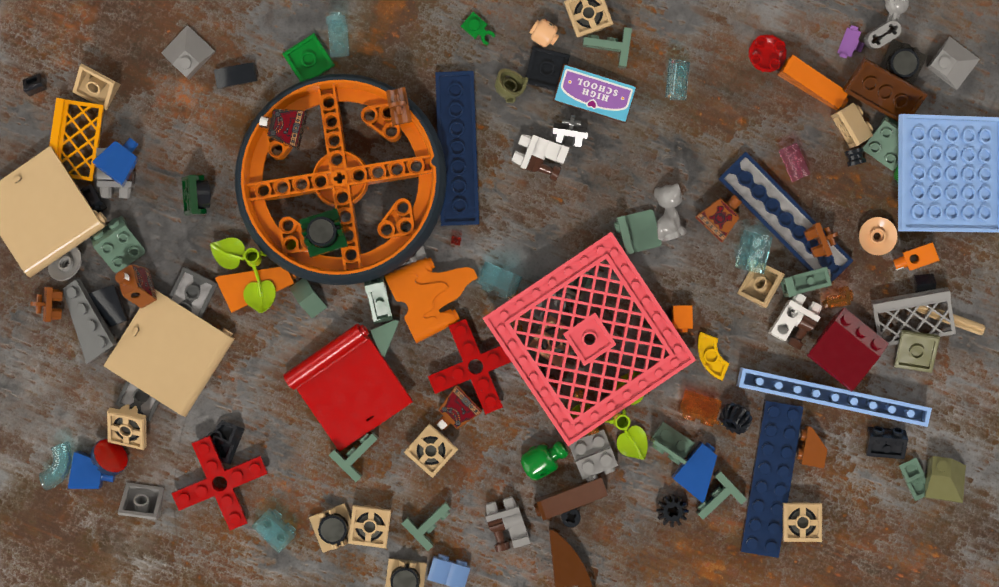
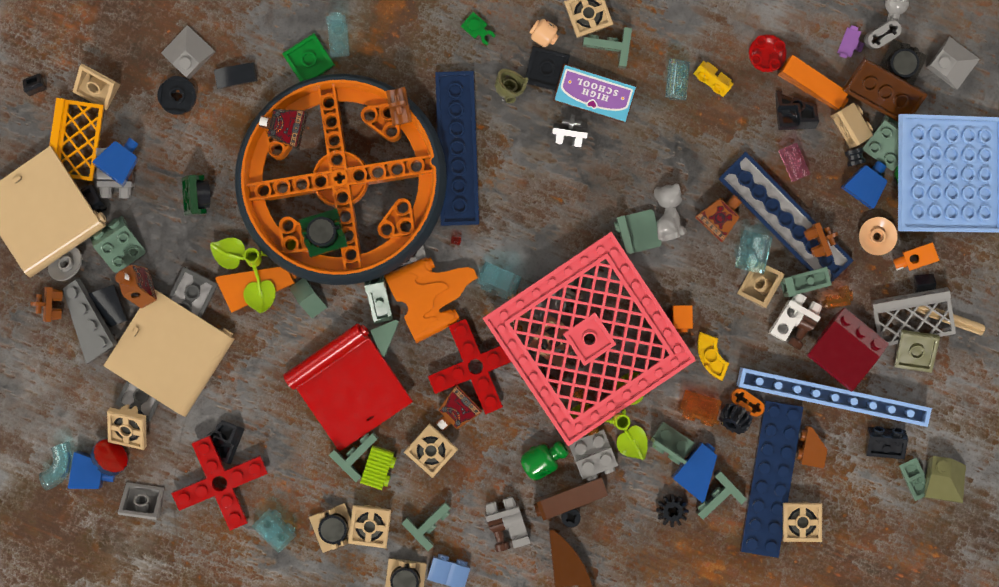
white hips [511,134,569,181] -> none
none -> black plate [157,76,197,115]
none -> lime brick [360,445,397,490]
none -> yellow hinge [693,60,733,97]
none -> orange beam [731,388,764,417]
none -> black slope [775,90,819,130]
none -> blue torso [841,161,887,209]

